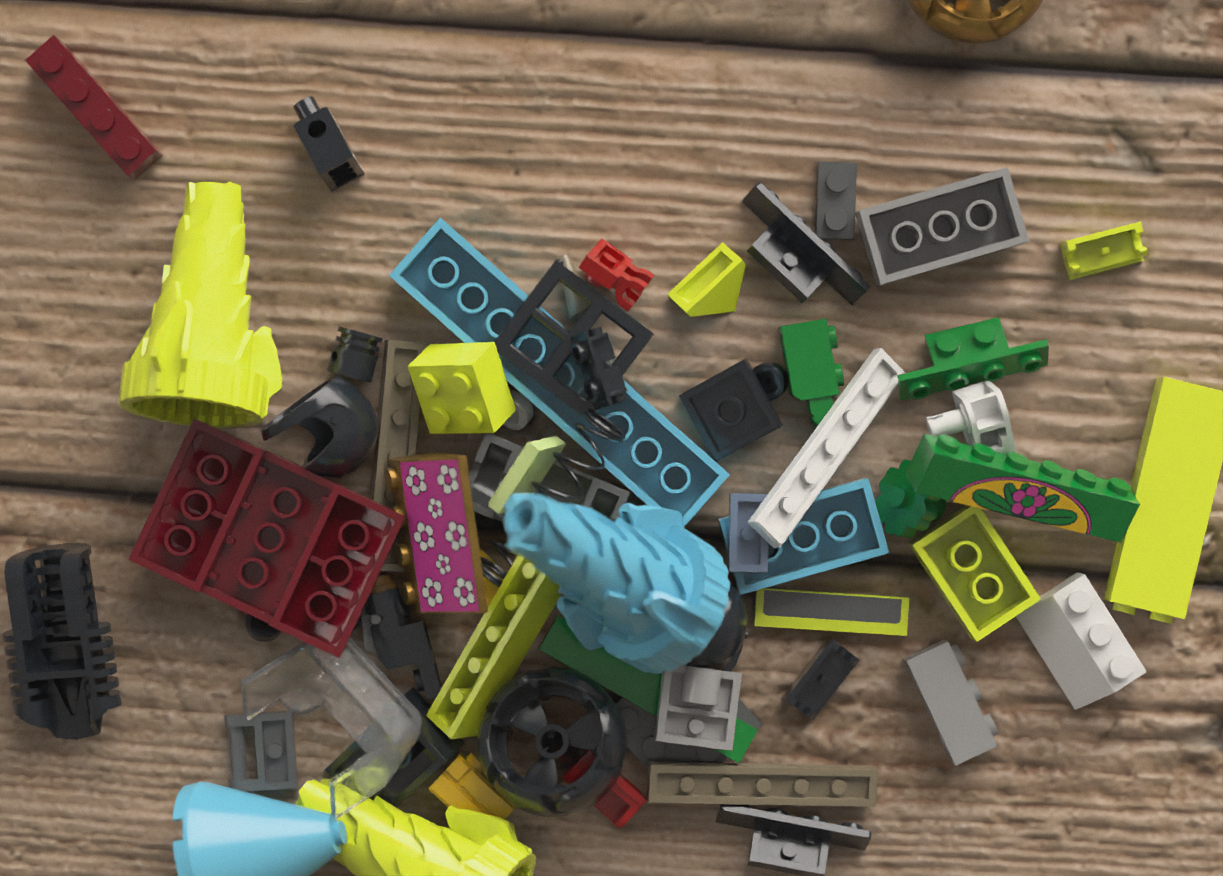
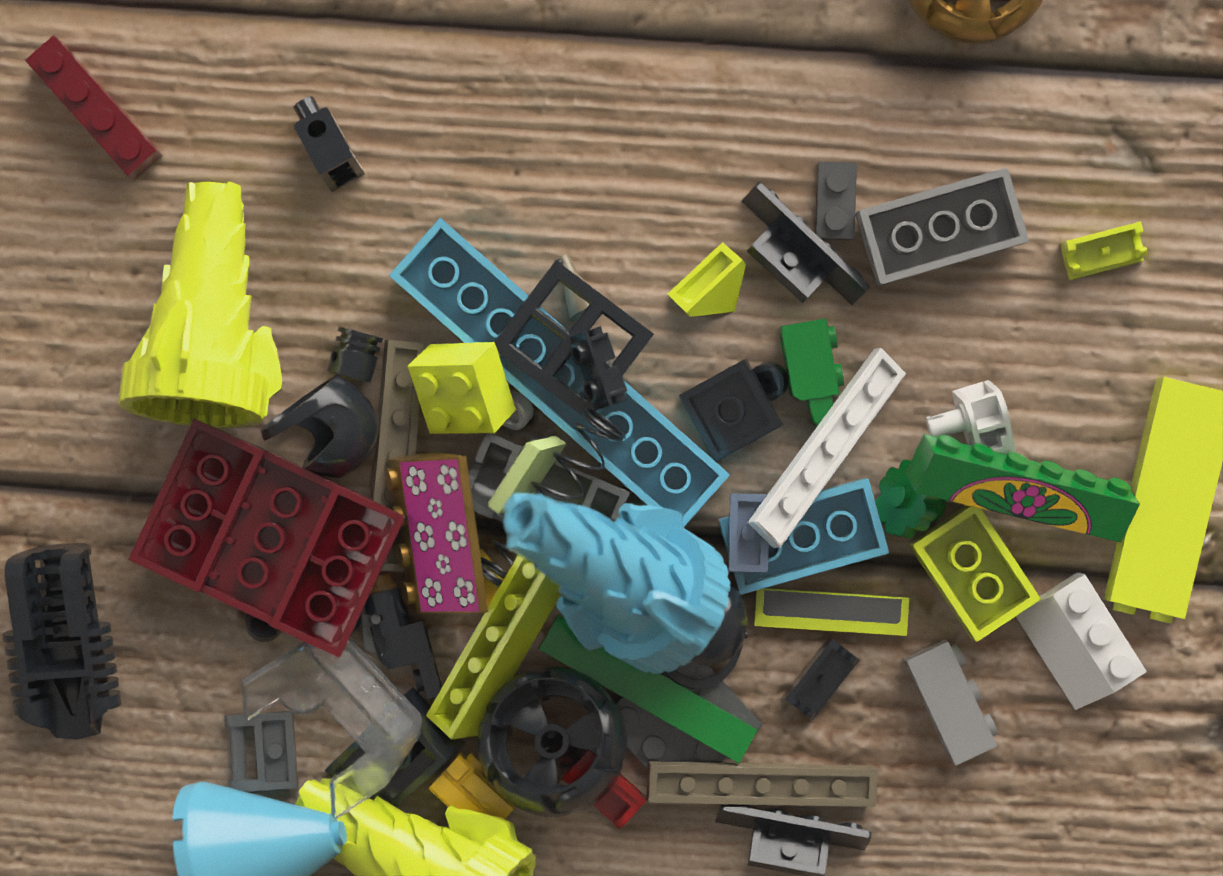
red plate [578,239,655,312] -> none
light grey plate [654,665,742,751] -> none
green bracket [897,317,1049,401] -> none

